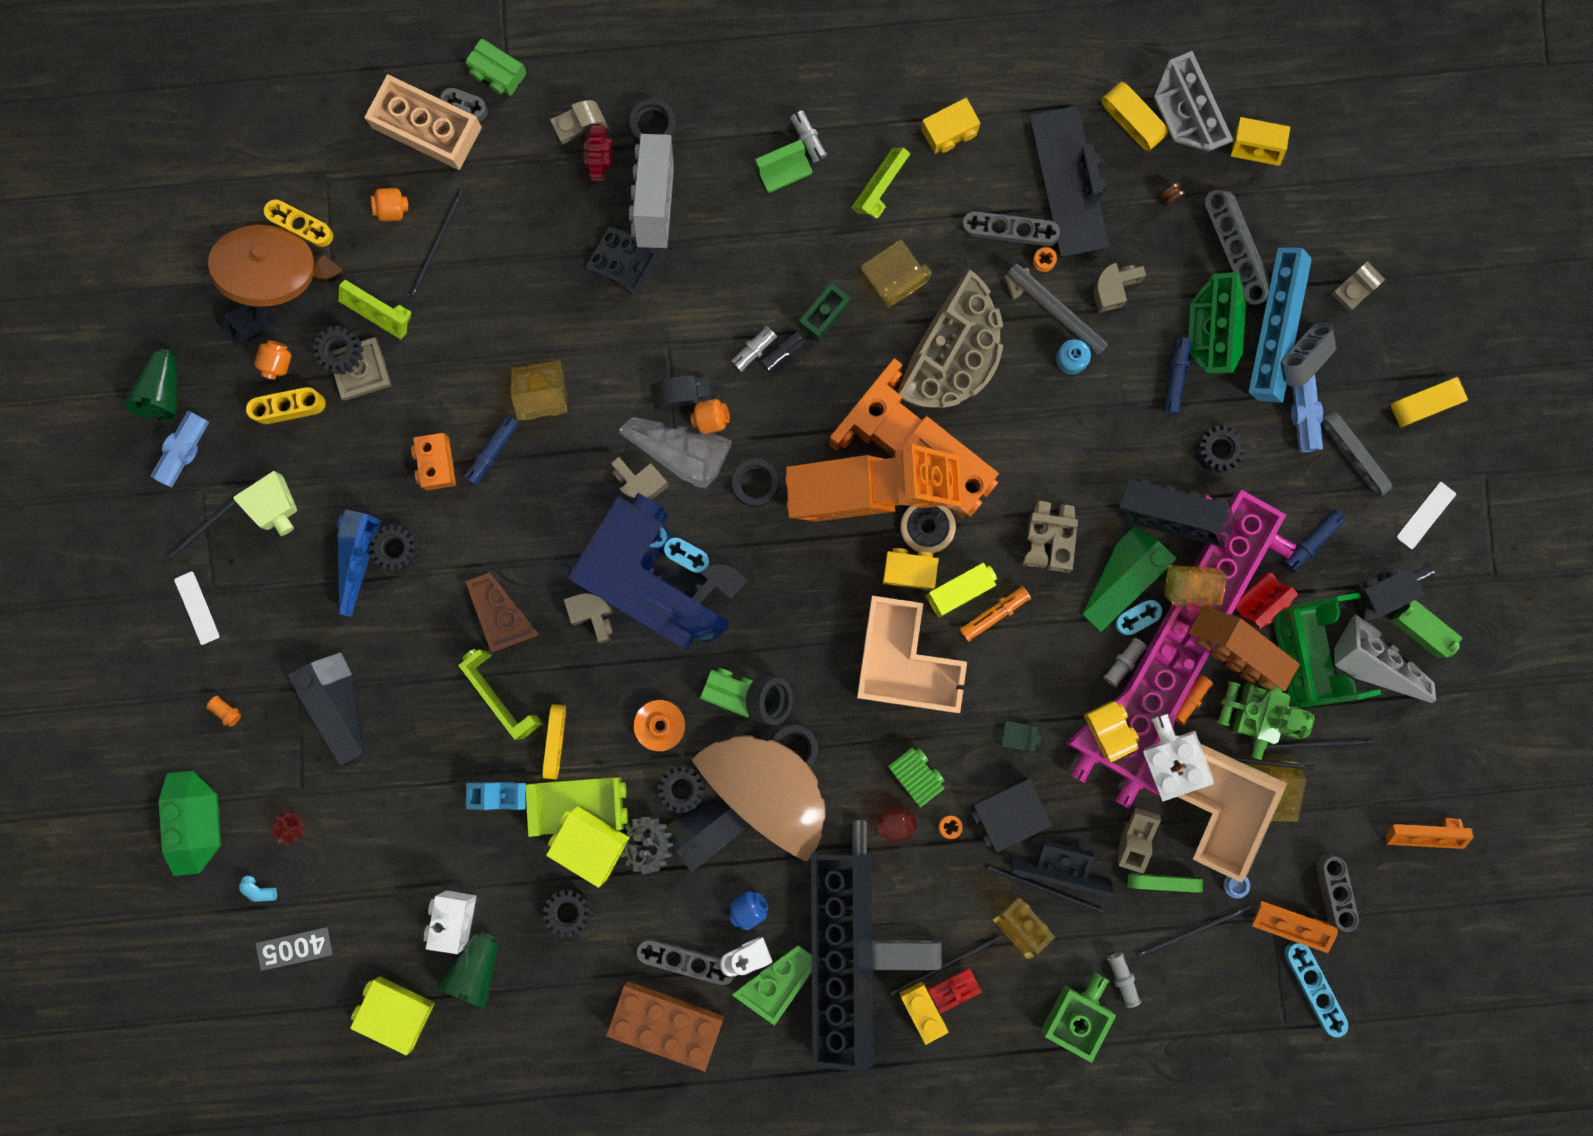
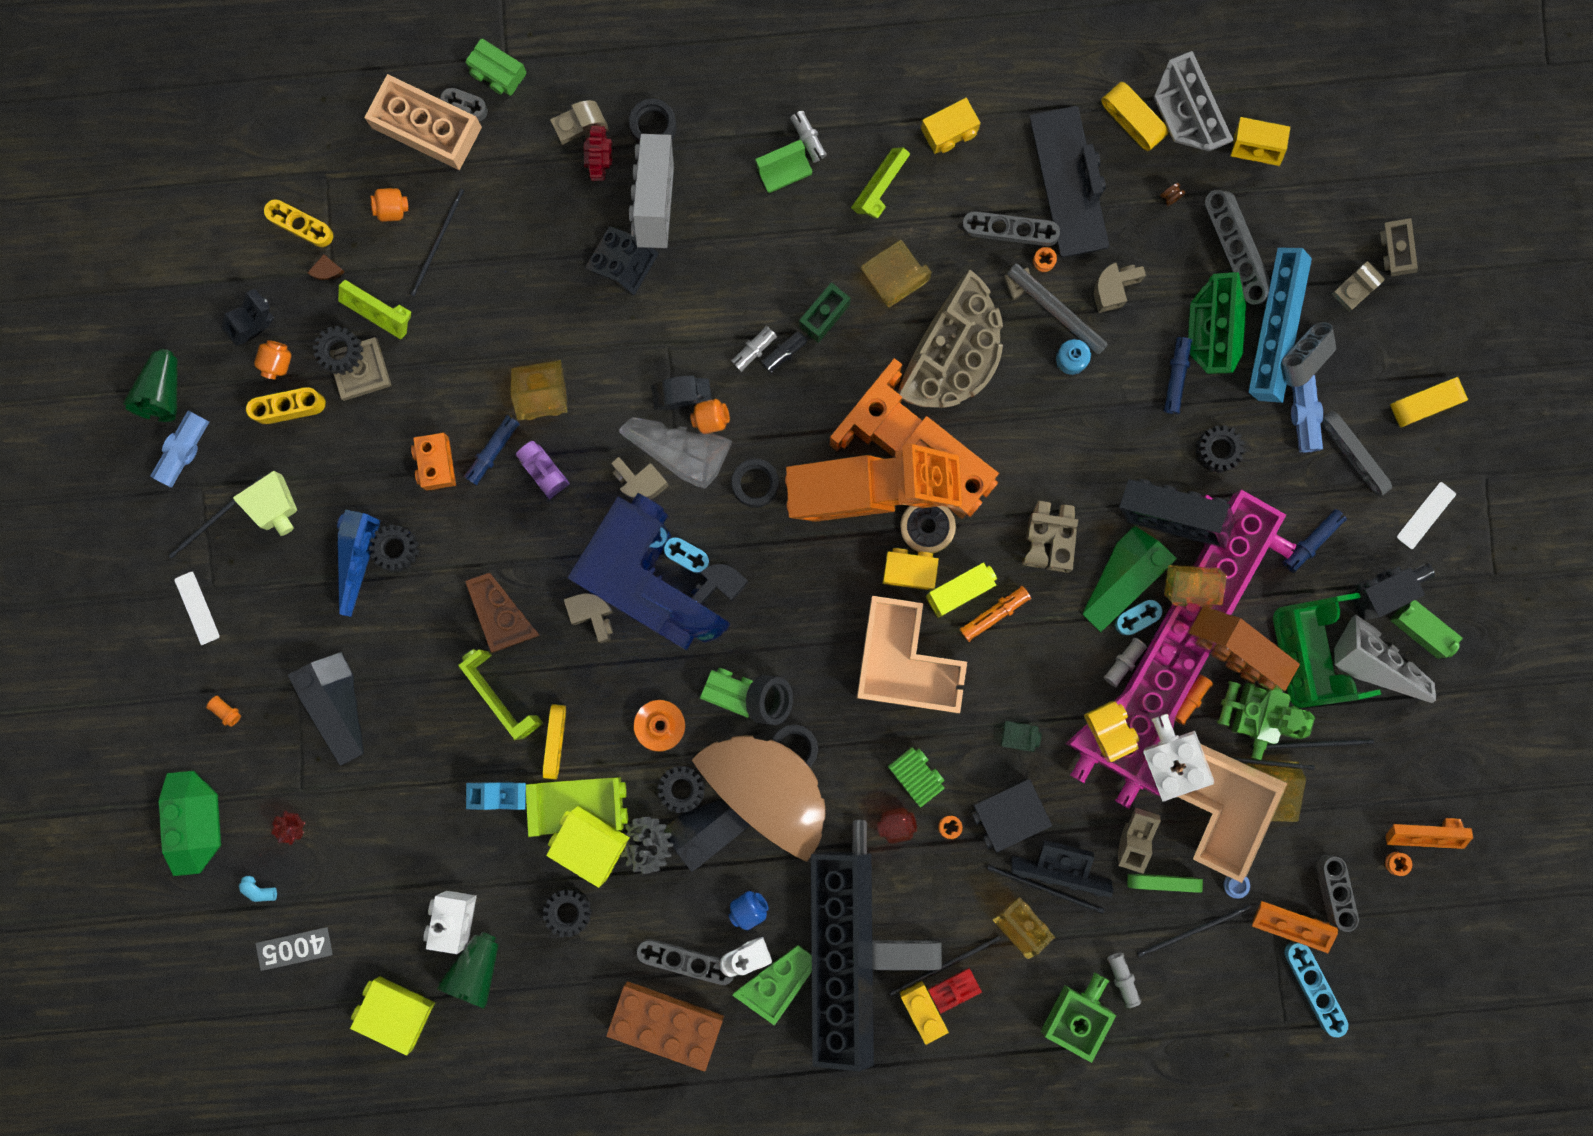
dark orange dish [208,225,314,307] -> none
red bracket [1235,572,1298,629] -> none
none -> medium lavender piece [516,441,570,499]
none -> dark tan brick [1380,218,1418,277]
none -> orange bush [1385,852,1412,876]

